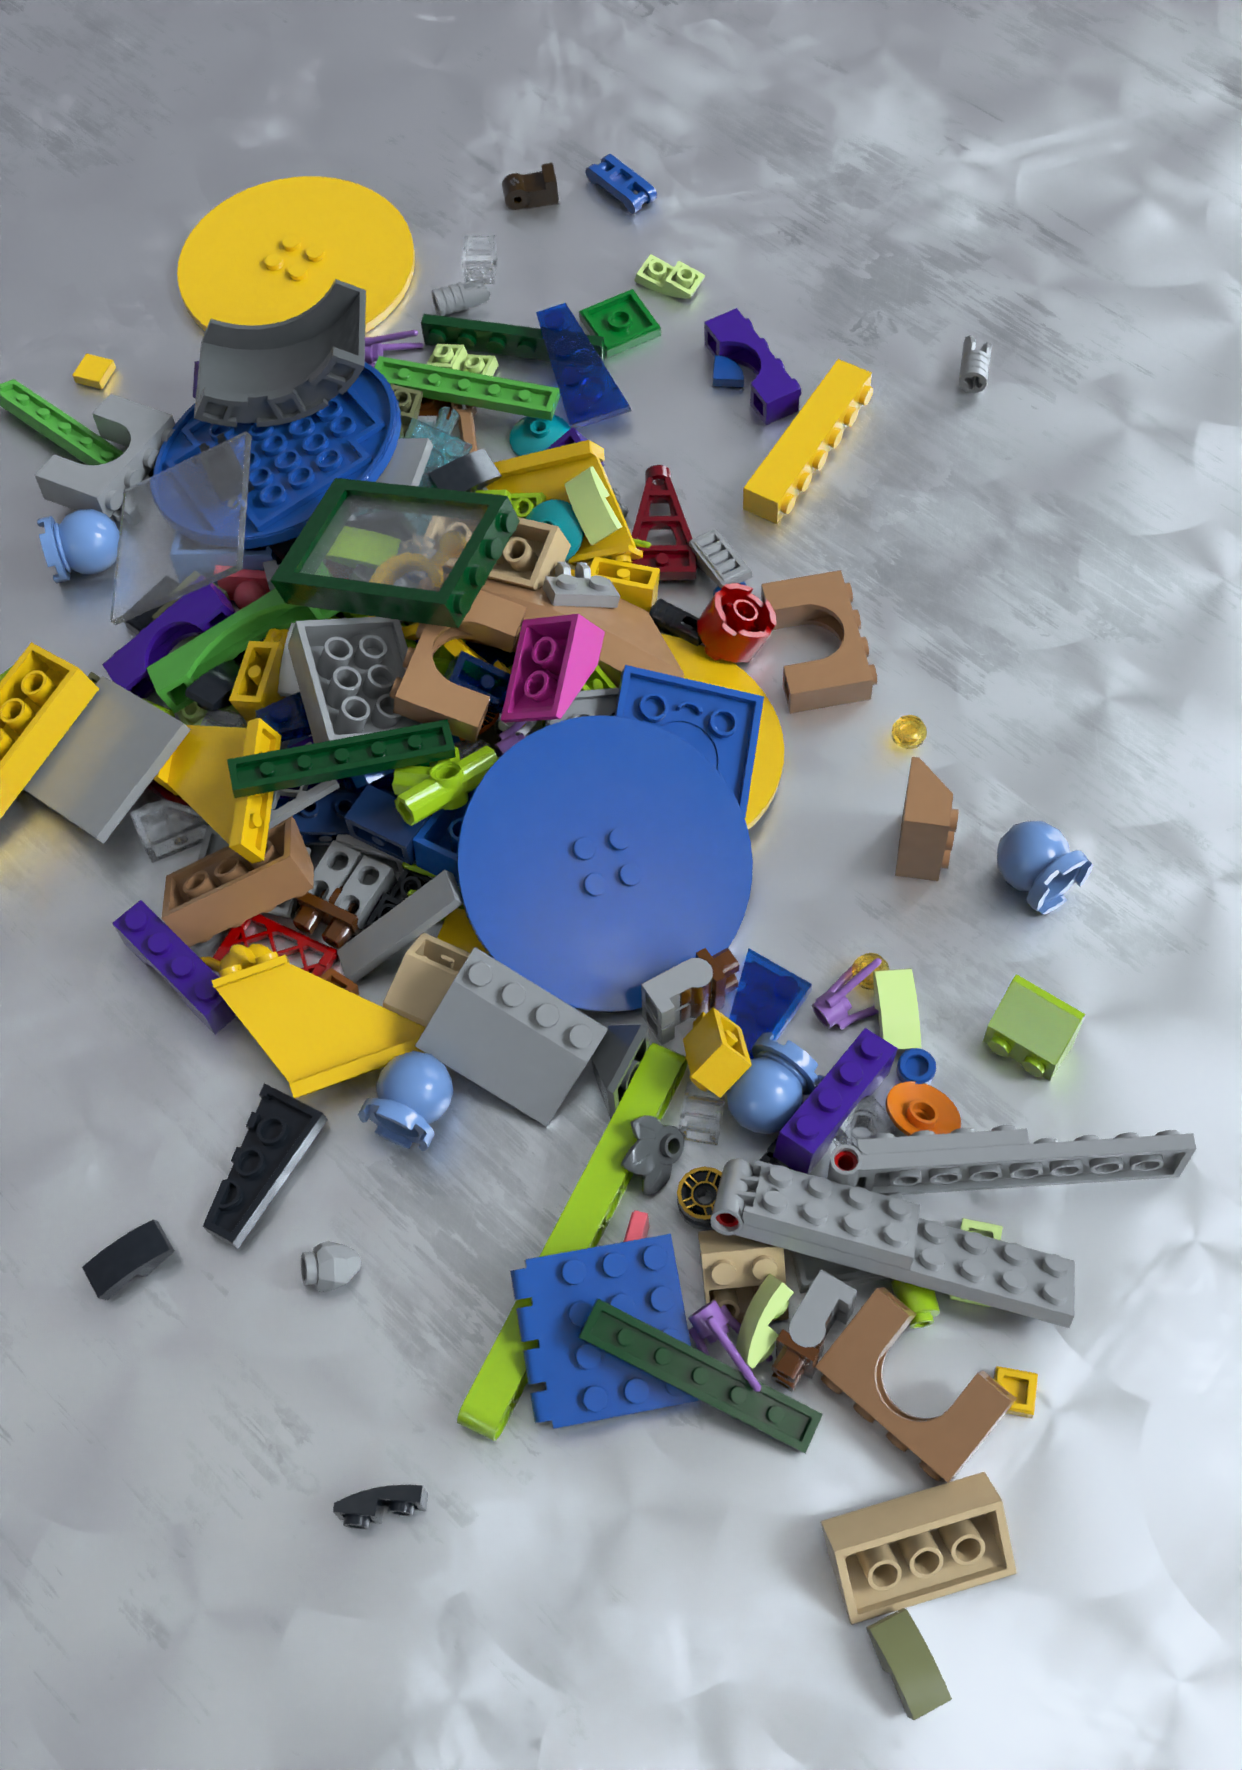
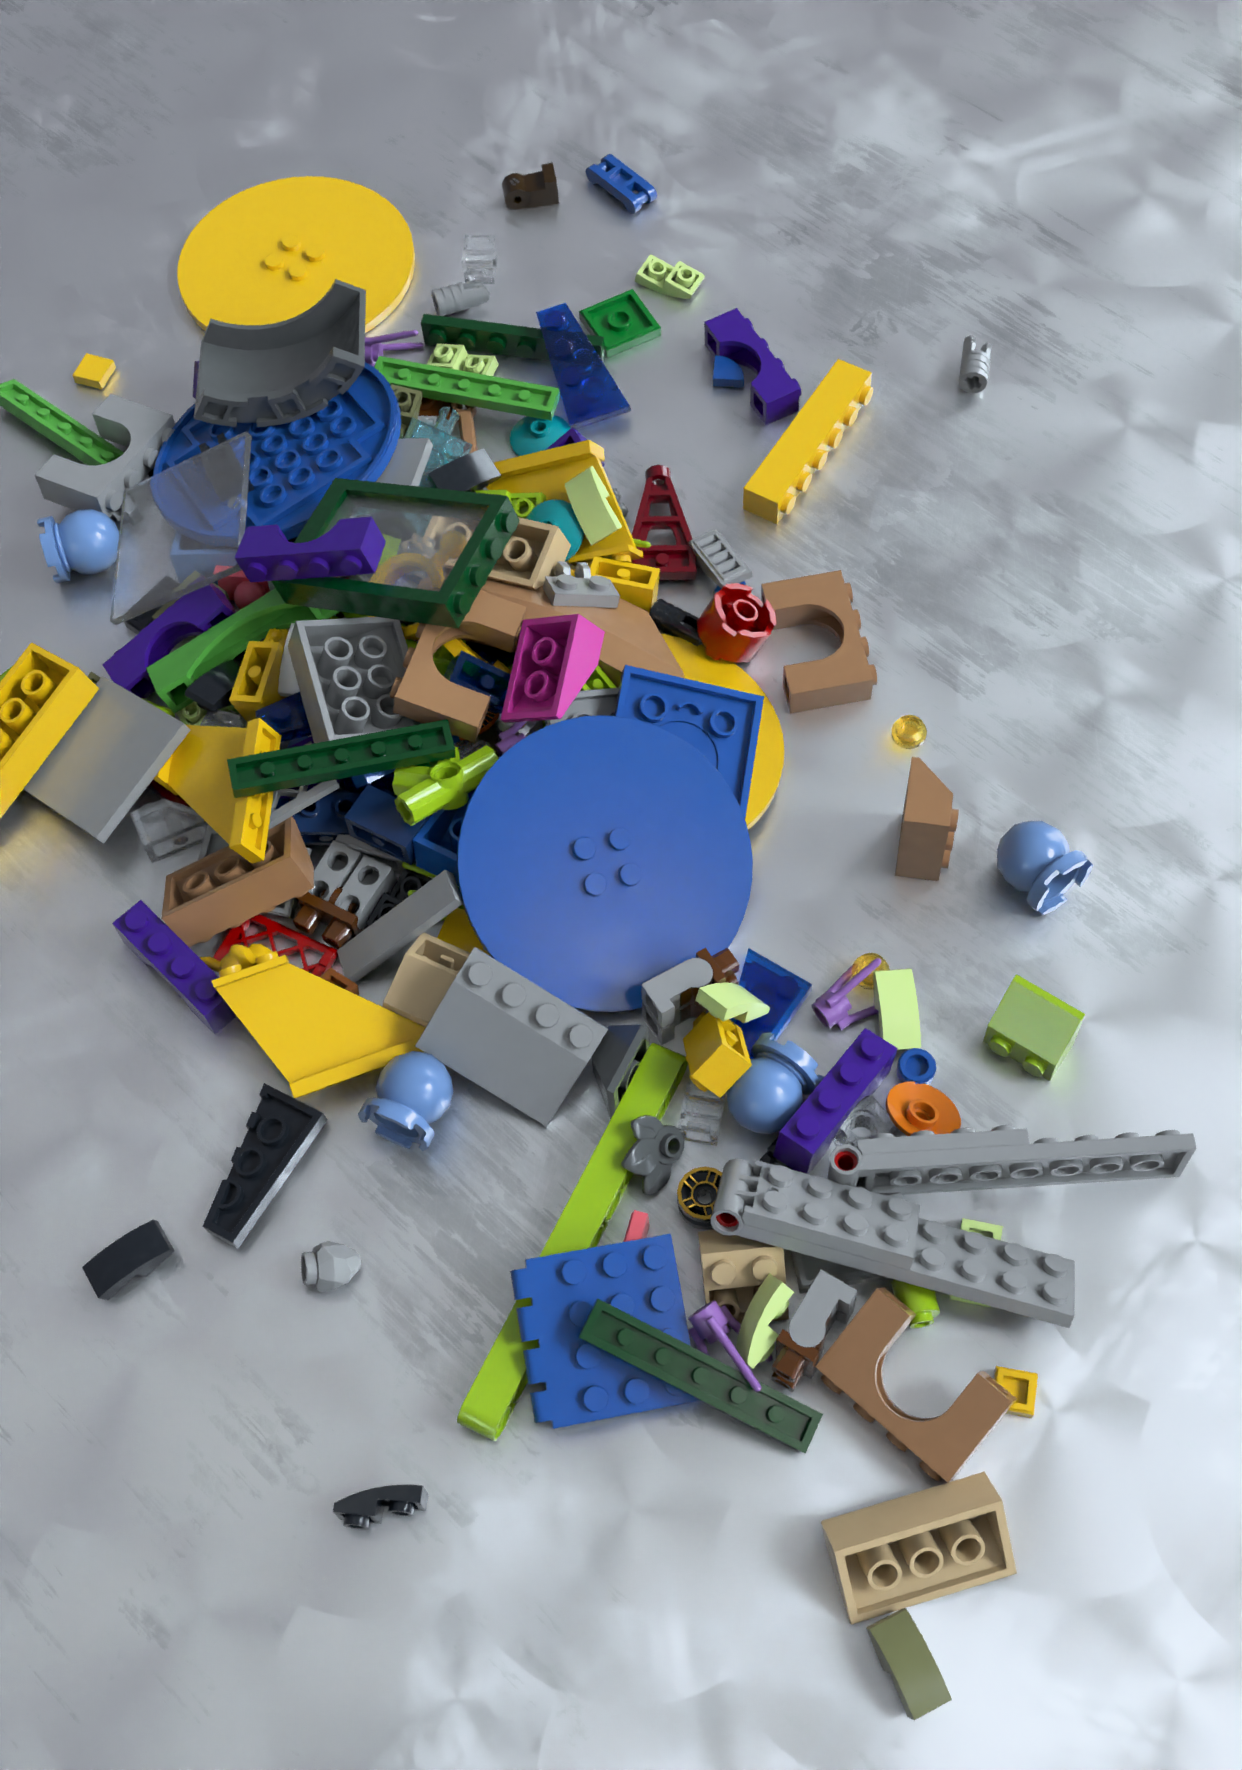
none -> dark purple arch [234,516,386,582]
none -> yellowish green slope [695,982,770,1023]

